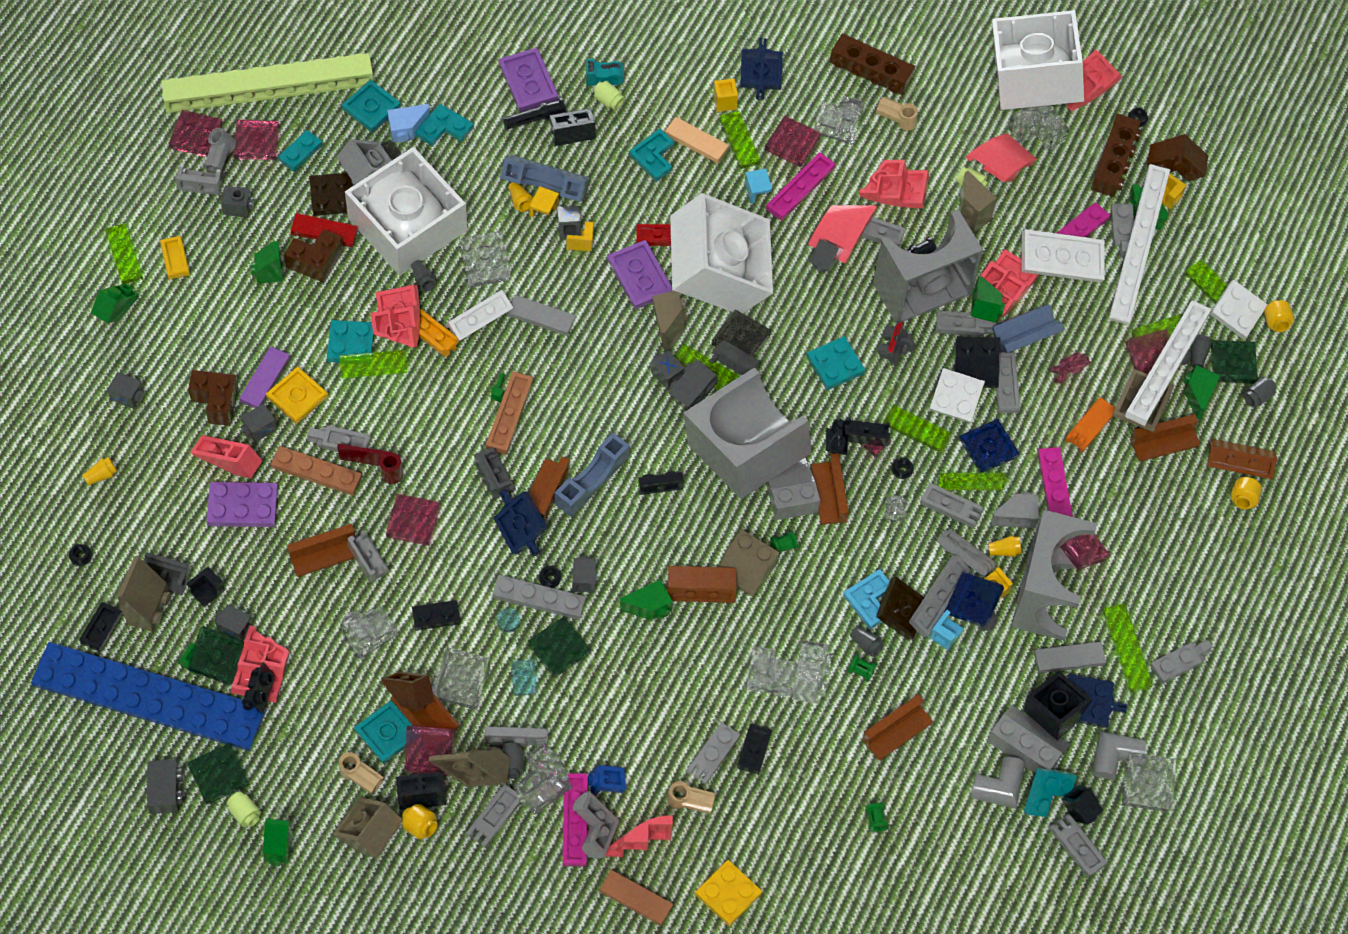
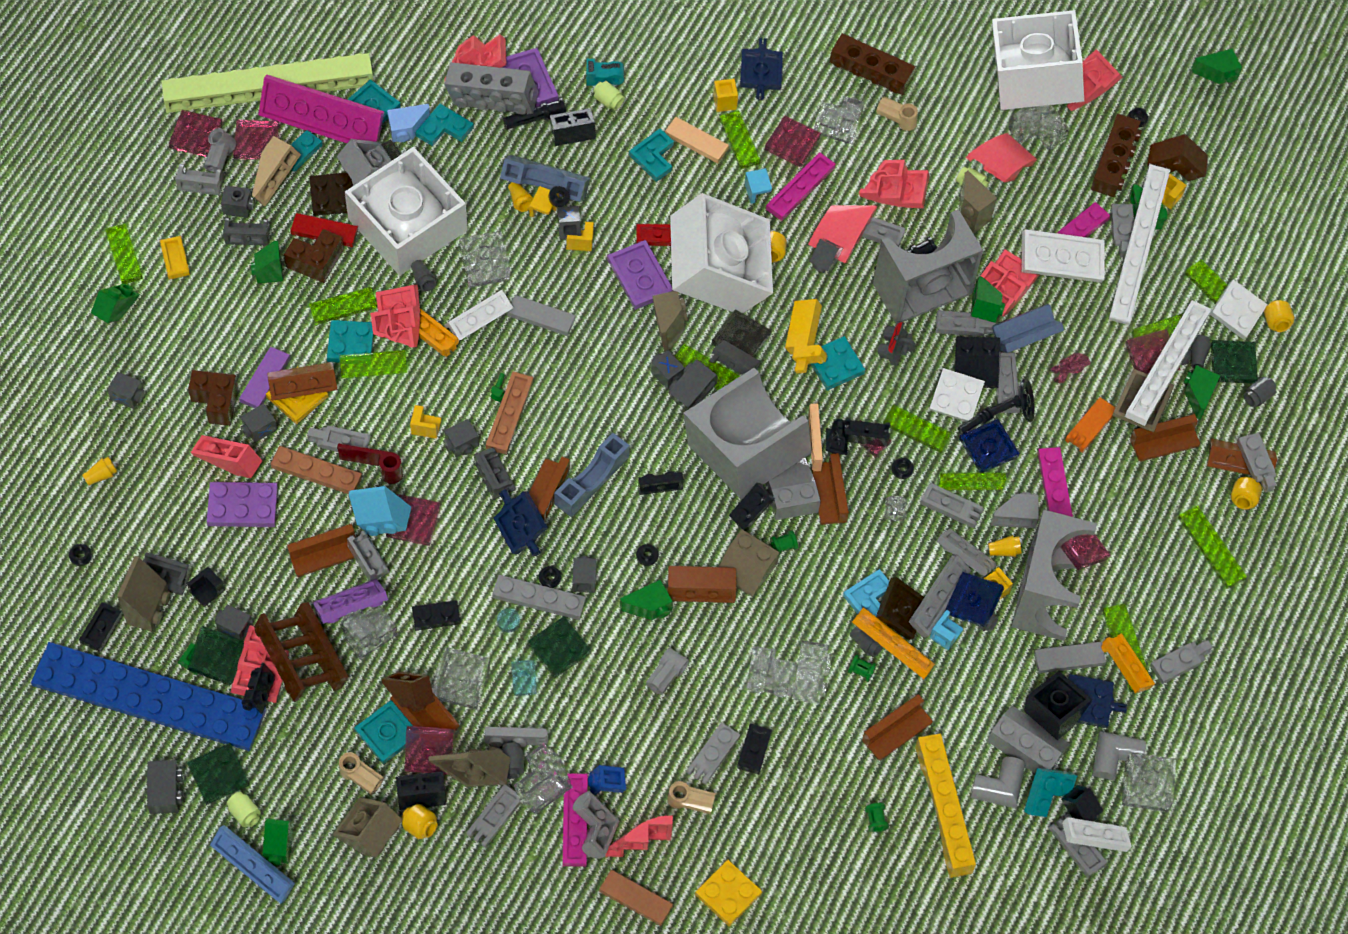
none -> medium blue tile [210,825,295,904]
none -> dark grey hinge [223,217,270,246]
none -> tan slope [252,136,301,206]
none -> reddish brown fence [254,602,349,702]
none -> dark pink plate [258,75,384,143]
none -> dark orange panel [267,362,337,401]
none -> clear neon green tile [309,287,378,325]
none -> medium lavender plate [312,579,388,624]
none -> medium azure slope [349,486,411,536]
none -> yellow panel [410,405,441,439]
none -> dark grey brick [443,419,479,457]
none -> coral slope [444,34,506,82]
none -> light grey brick [444,62,539,114]
none -> black plate [548,186,570,207]
none -> black plate [636,544,659,566]
none -> light grey piece [646,648,689,695]
none -> black plate [729,483,775,531]
none -> yellow head [770,231,787,263]
none -> yellow piece [785,299,827,374]
none -> light nougat tile [808,404,823,471]
none -> light orange tile [852,608,935,679]
none -> yellow arch [915,733,976,878]
none -> black dish [958,378,1035,435]
none -> white plate [1062,817,1132,852]
none -> light orange hinge [1101,634,1155,693]
none -> clear neon green tile [1178,505,1247,589]
none -> green slope [1191,48,1242,84]
none -> light grey hinge [1237,433,1276,493]

